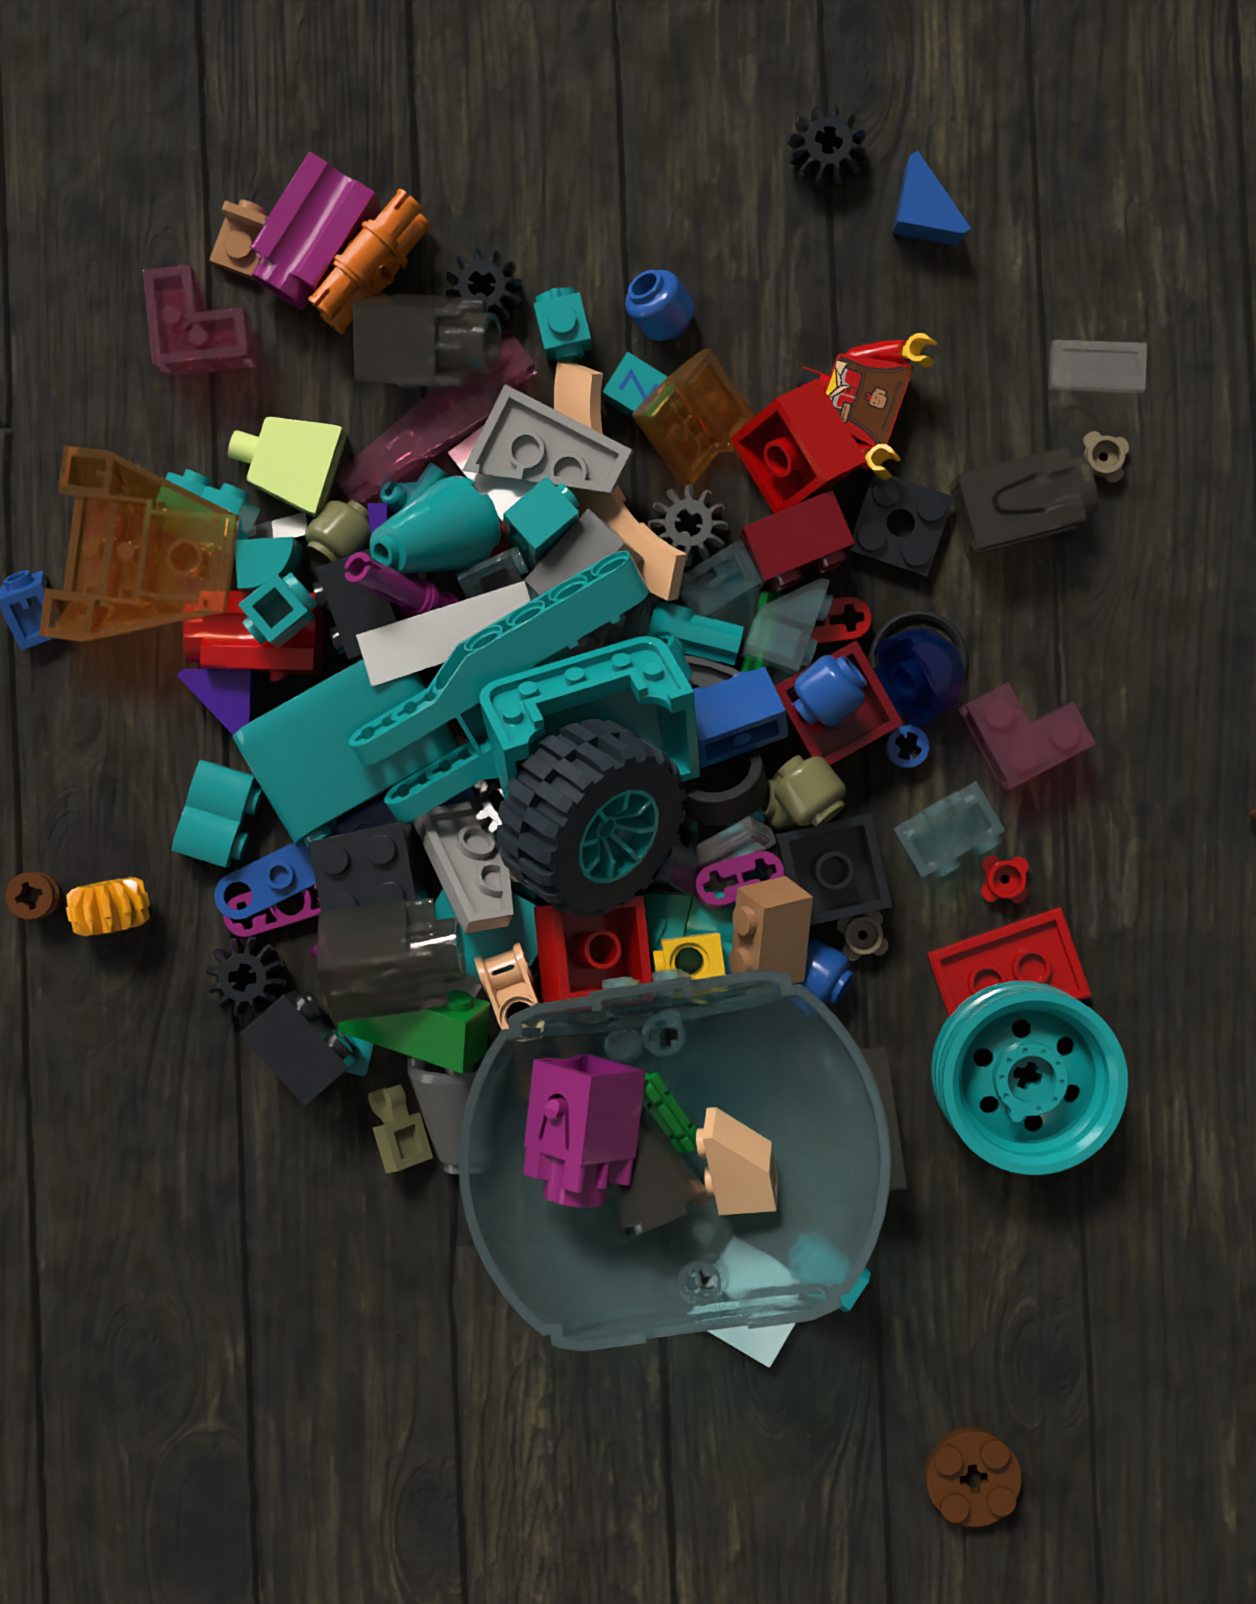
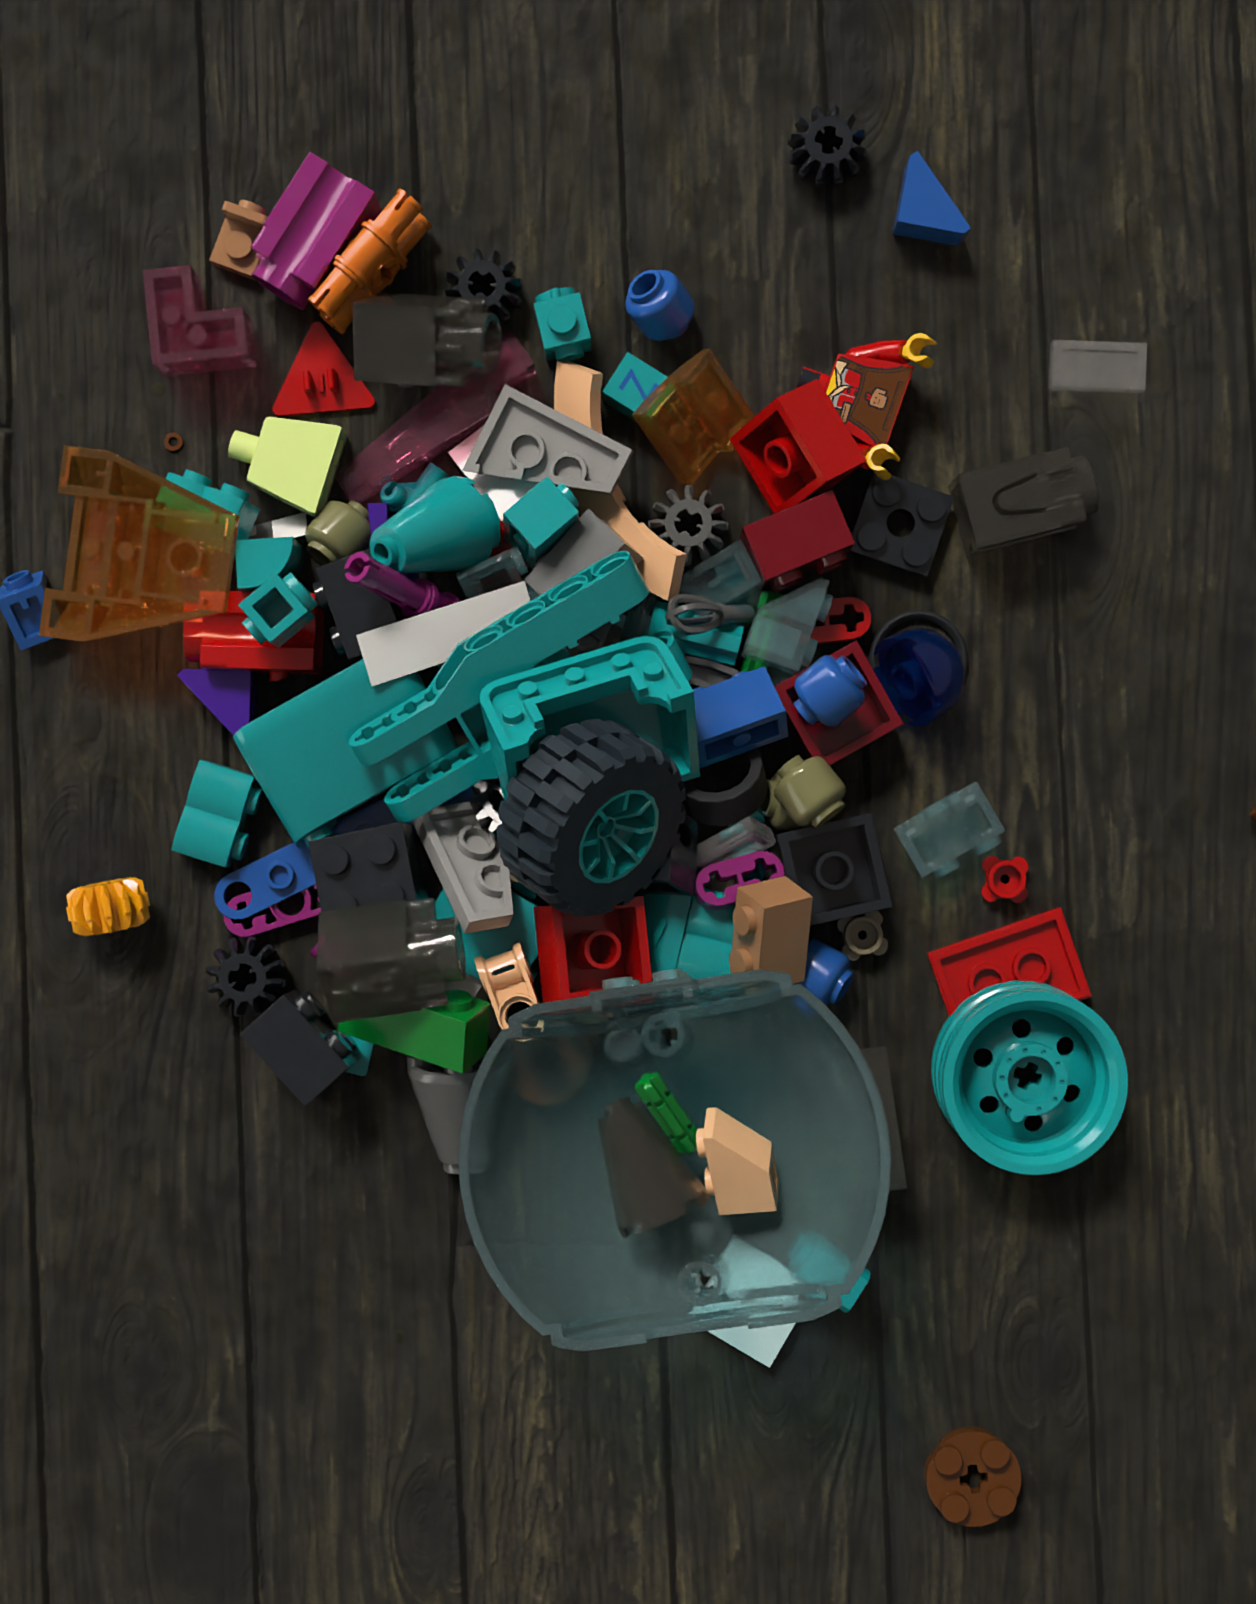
reddish brown wheel [5,872,62,920] -> none
olive plate [368,1084,433,1174] -> none
magenta piece [523,1054,646,1208] -> none
yellow brick [653,932,726,990] -> none
blue bush [885,725,929,768] -> none
clear pink brick [958,682,1096,791] -> none
dark tan plate [1077,431,1129,483] -> none
none -> reddish brown piece [164,432,183,451]
none -> red piece [272,322,375,417]
none -> dark grey piece [665,594,755,635]

